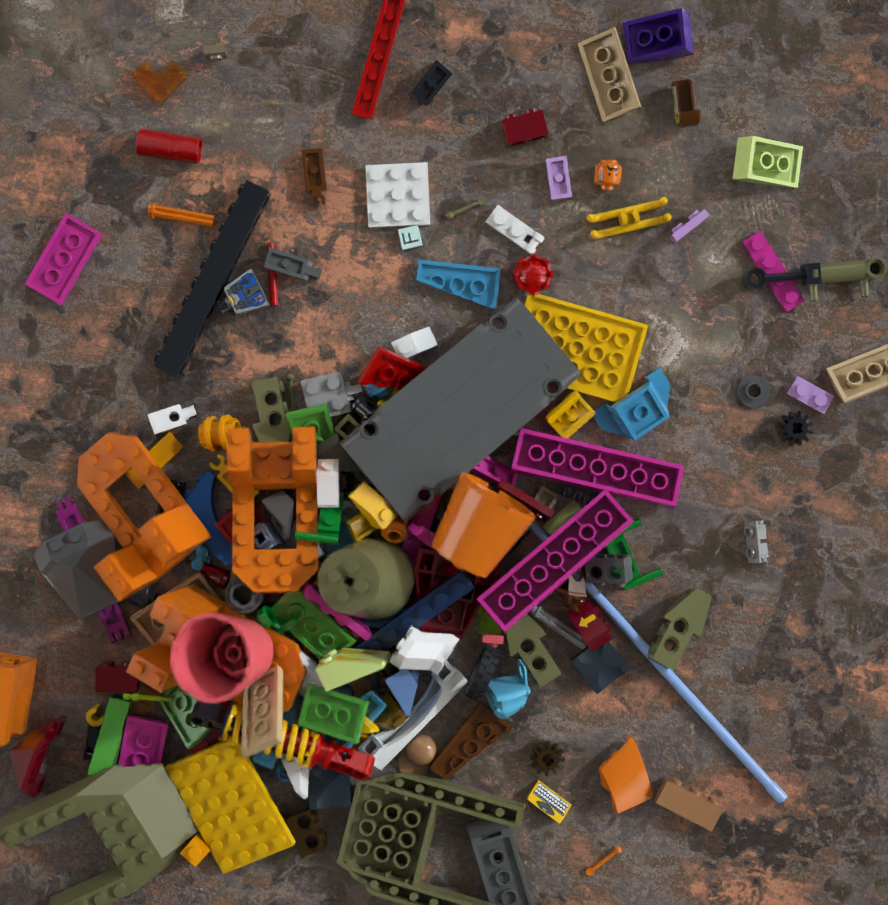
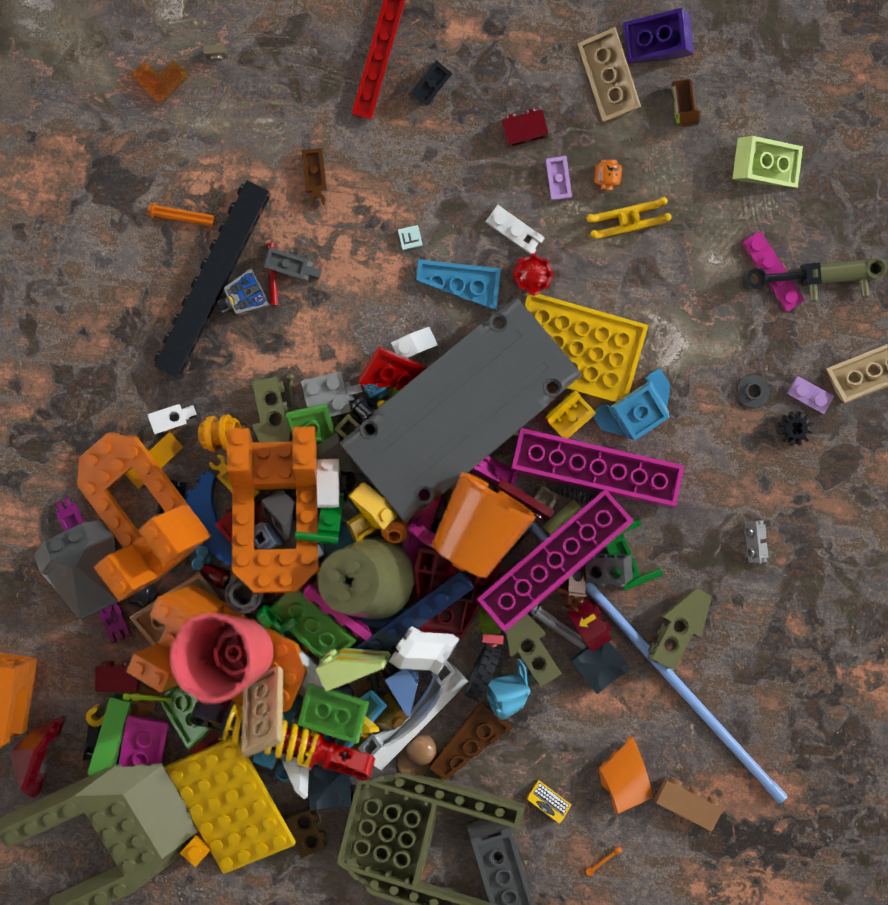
dark pink plate [25,213,103,305] -> none
red piece [136,129,203,164] -> none
white plate [366,162,430,228] -> none
olive hinge [445,197,486,220] -> none
dark brown gear [530,740,565,777] -> none
lavender plate [669,209,710,244] -> none

